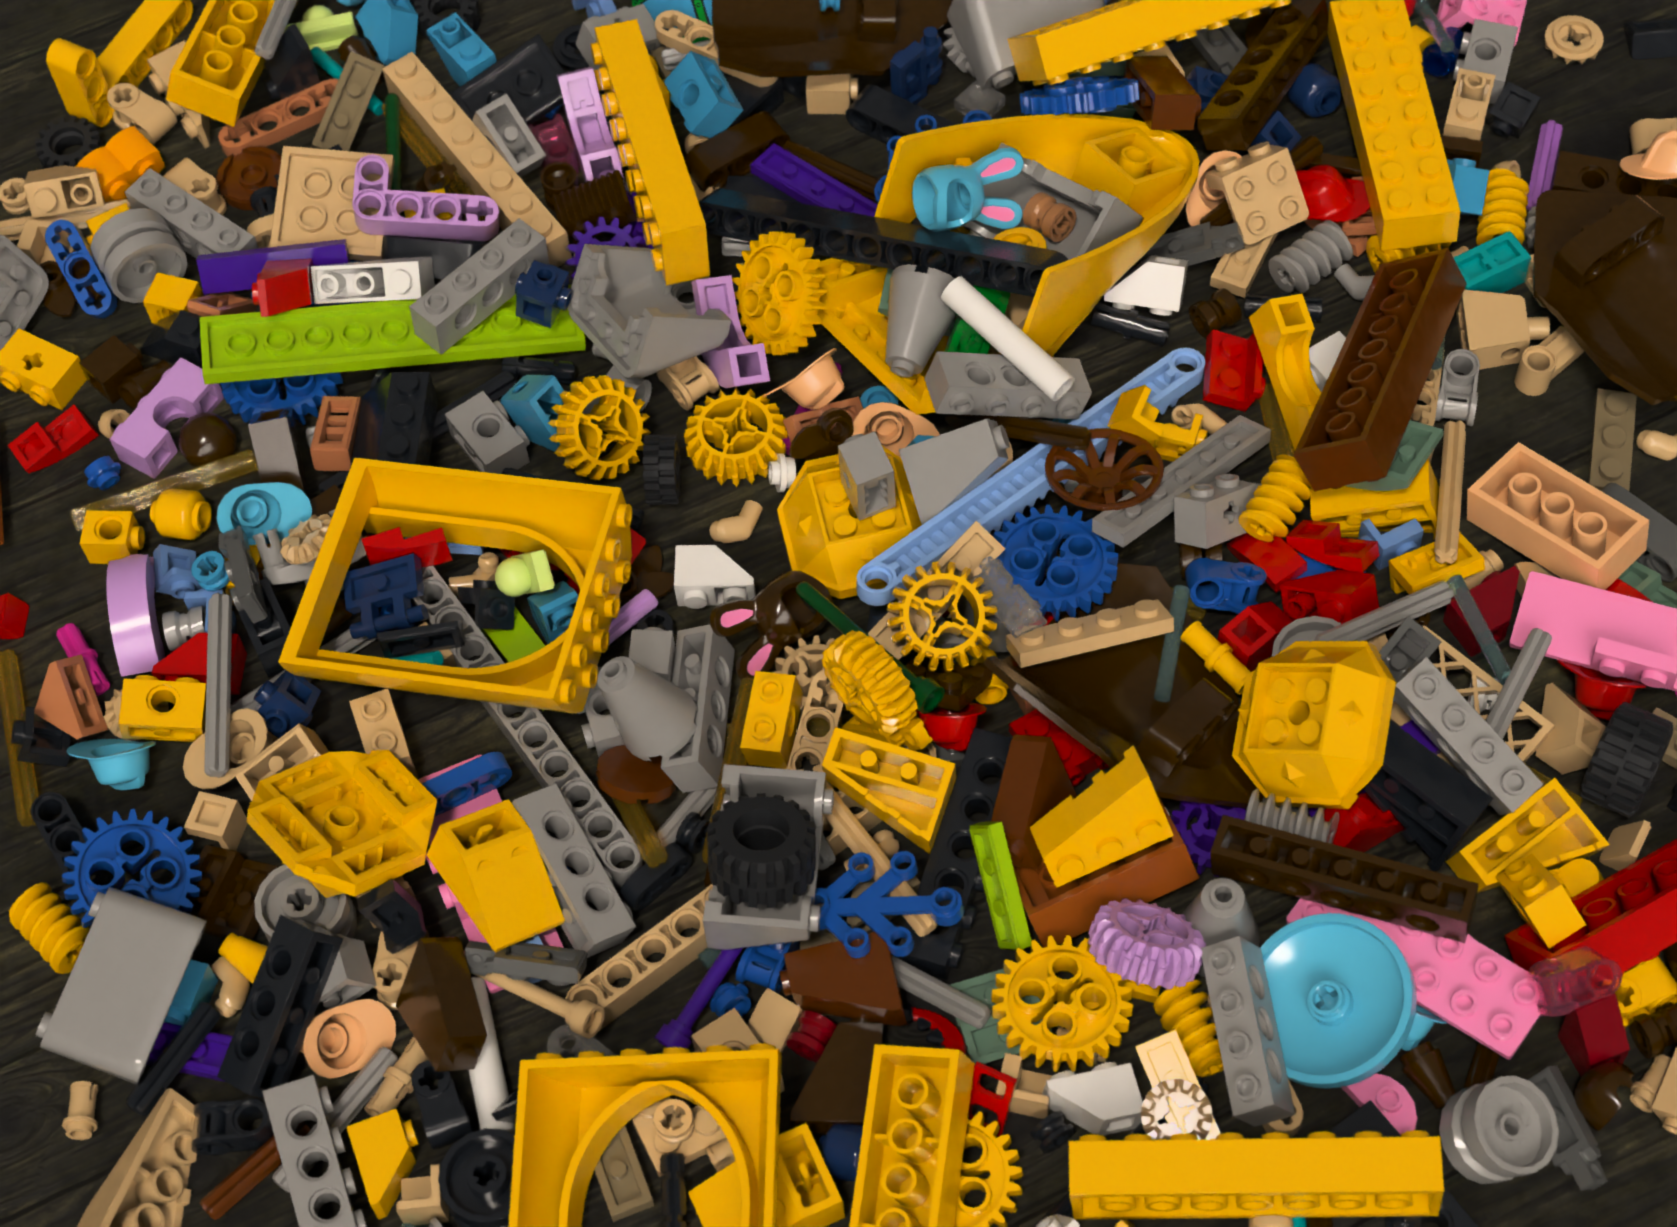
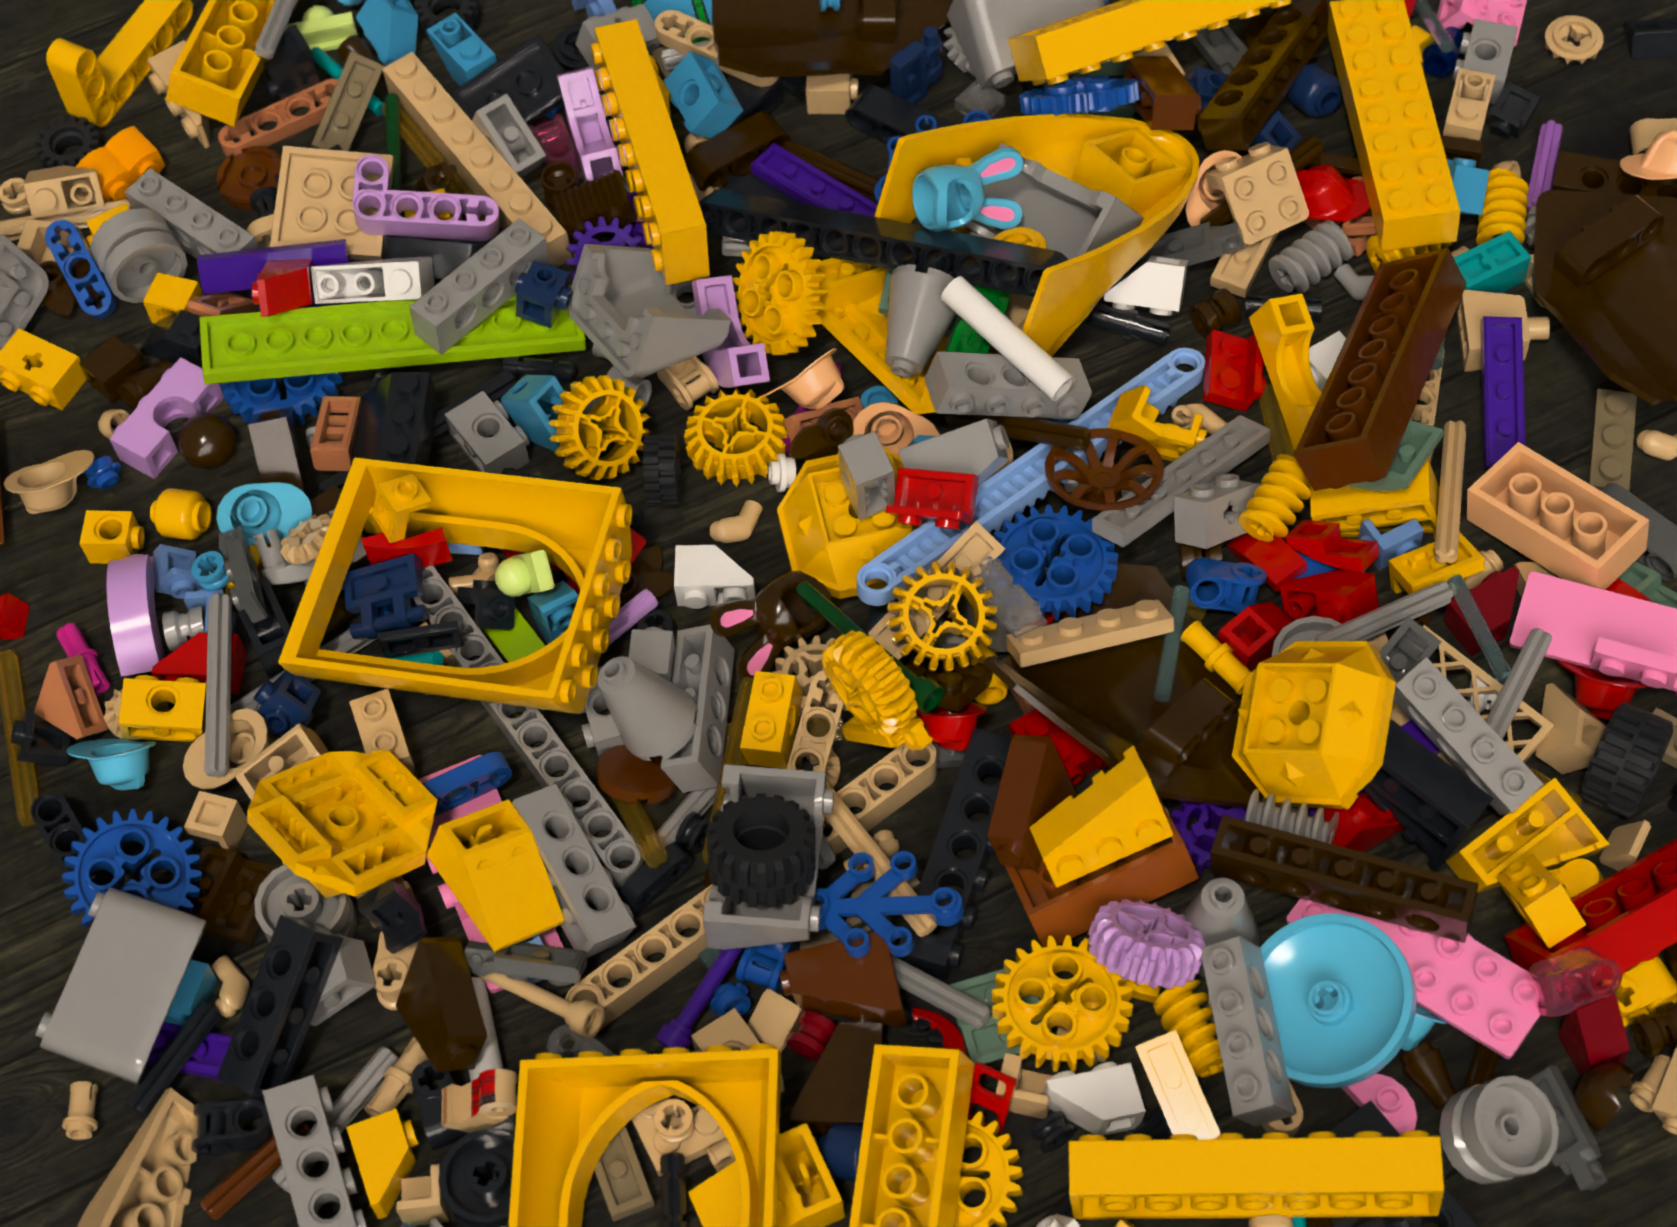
red slope [8,404,99,473] -> none
yellow piece [9,882,90,974] -> none
clear yellow axle [70,450,258,531] -> none
tan piece [107,83,177,145] -> none
tan piece [163,158,227,216] -> none
yellow cone [219,932,268,984] -> none
light nougat piece [300,999,396,1079] -> none
yellow wedge [822,727,957,854] -> none
lime tile [969,821,1032,950] -> none
medium nougat wheel [1023,192,1076,242] -> none
tan gear [1141,1079,1213,1140] -> none
light grey piece [1435,349,1480,426] -> none
tan piece [1514,326,1584,396] -> none
none -> tan piece [4,450,95,514]
none -> yellow bracket [372,474,431,543]
none -> tan leg [442,1069,518,1133]
none -> red bracket [885,468,979,530]
none -> dark purple tile [1480,316,1525,469]

